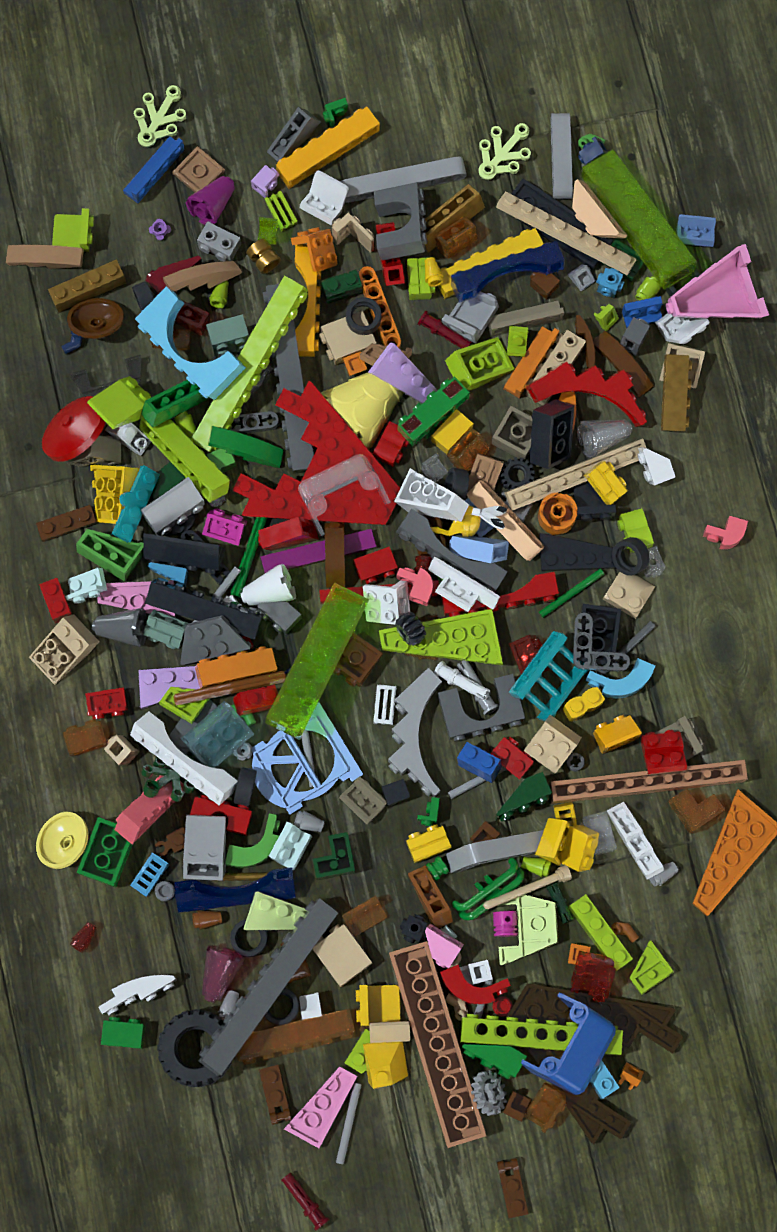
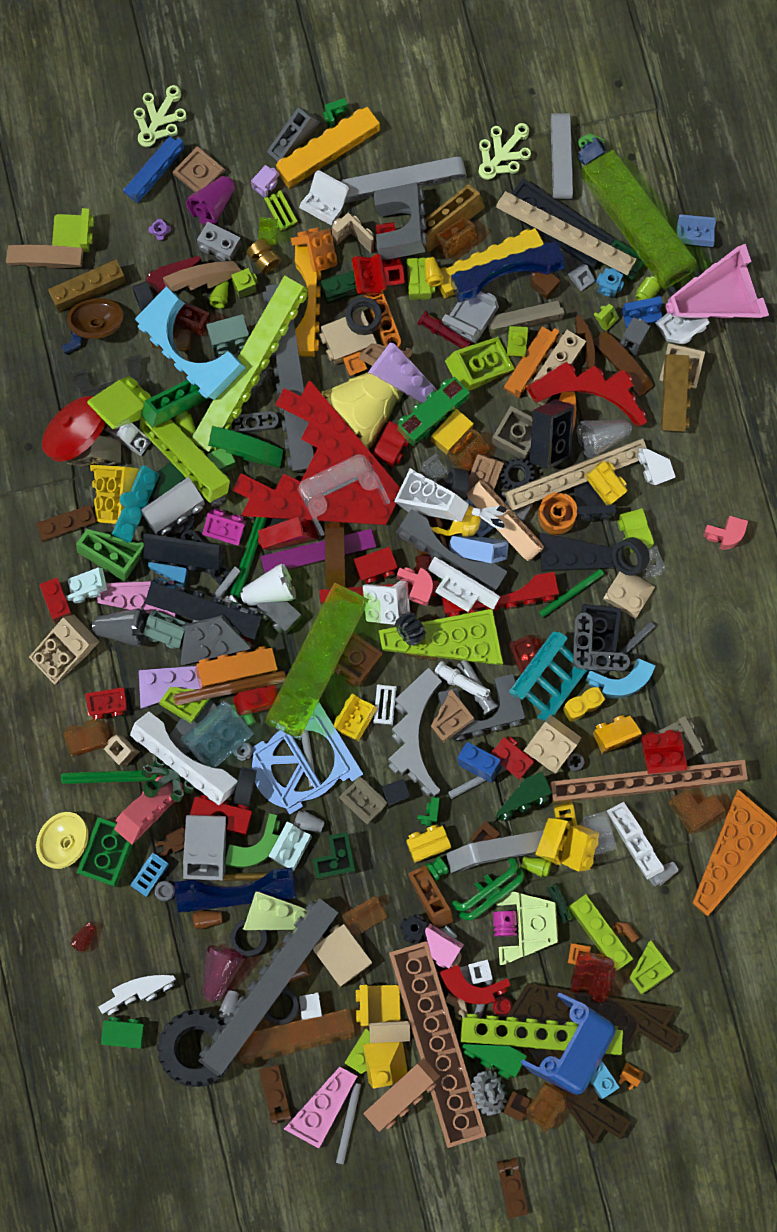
dark red pin [281,1172,330,1231] -> none
tan piece [483,865,572,909] -> none
light nougat wedge [572,179,627,238] -> none
none -> green axle [61,770,158,784]
none -> lime brick [231,268,258,299]
none -> yellow bracket [333,693,378,742]
none -> red bracket [352,254,386,296]
none -> nougat brick [363,1058,440,1132]
none -> medium nougat wing [431,690,474,743]

